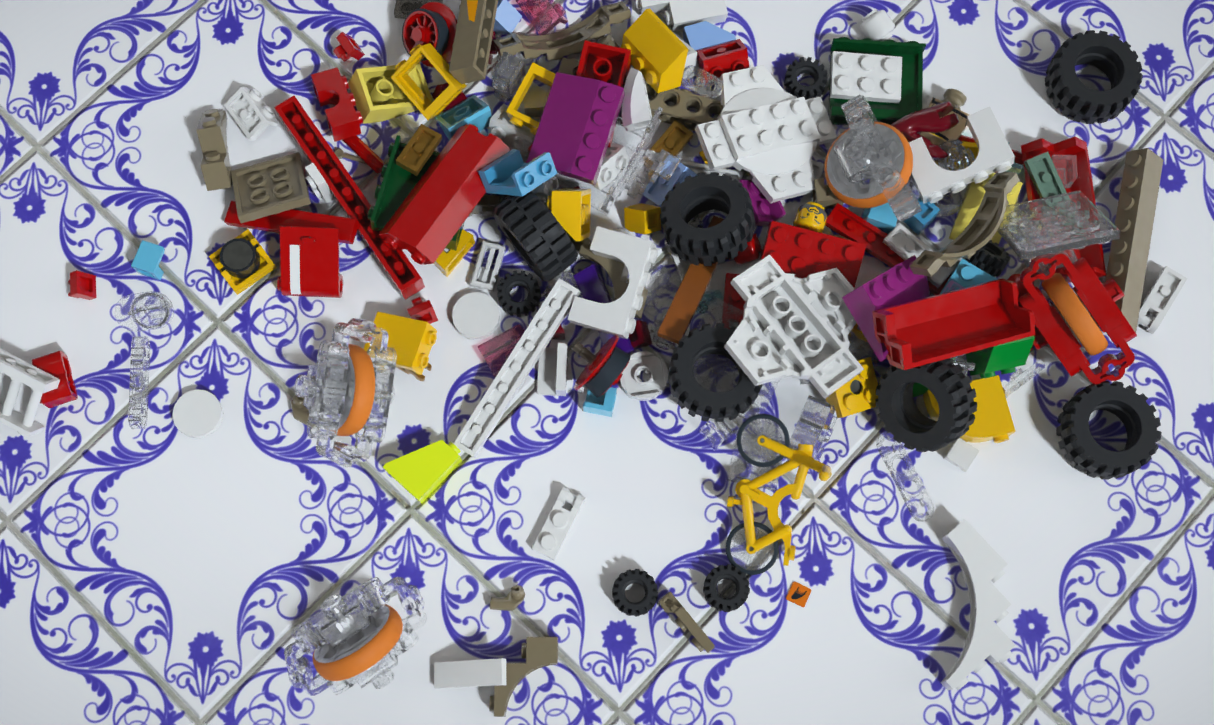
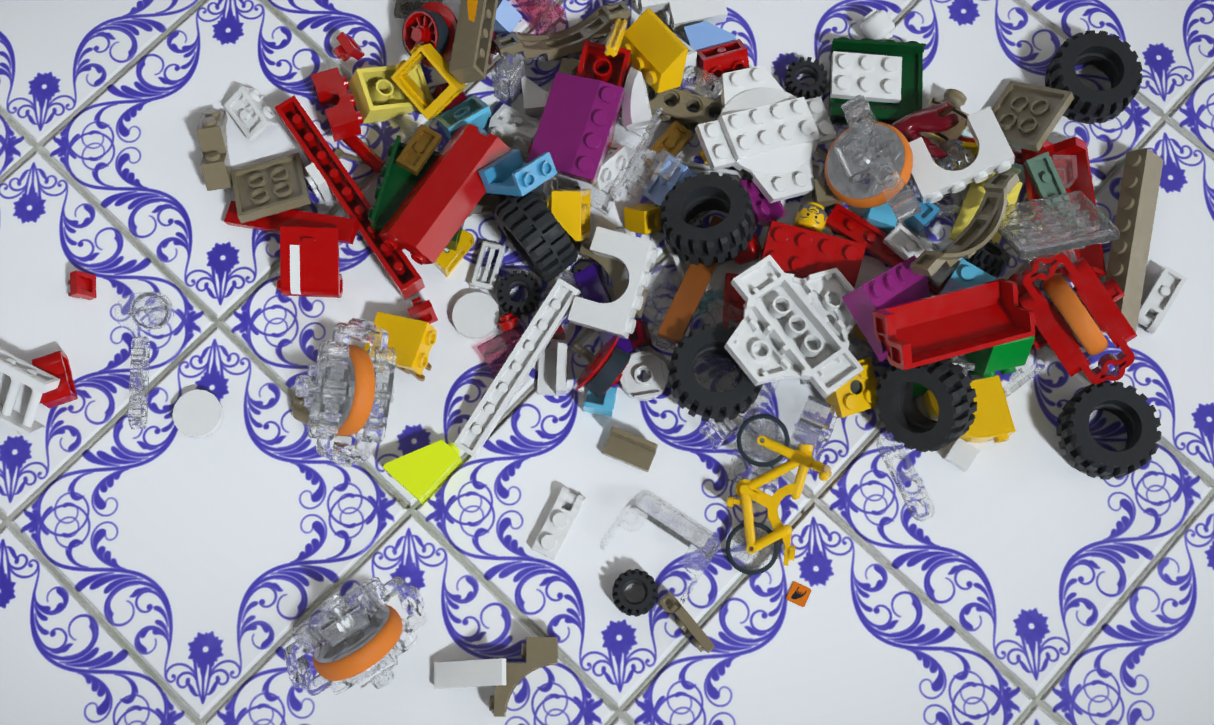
medium azure panel [131,240,165,281] -> none
piece [209,229,277,295] -> none
dark tan arm [490,585,525,611] -> none
yellow window [506,62,556,135] -> none
black tyre [703,564,750,612] -> none
white arch [940,519,1015,690] -> none
none -> red plate [496,312,520,332]
none -> clear windscreen [600,490,720,604]
none -> dark tan panel [602,426,658,472]
none -> yellow axle [604,18,628,57]
none -> dark tan plate [992,81,1074,152]

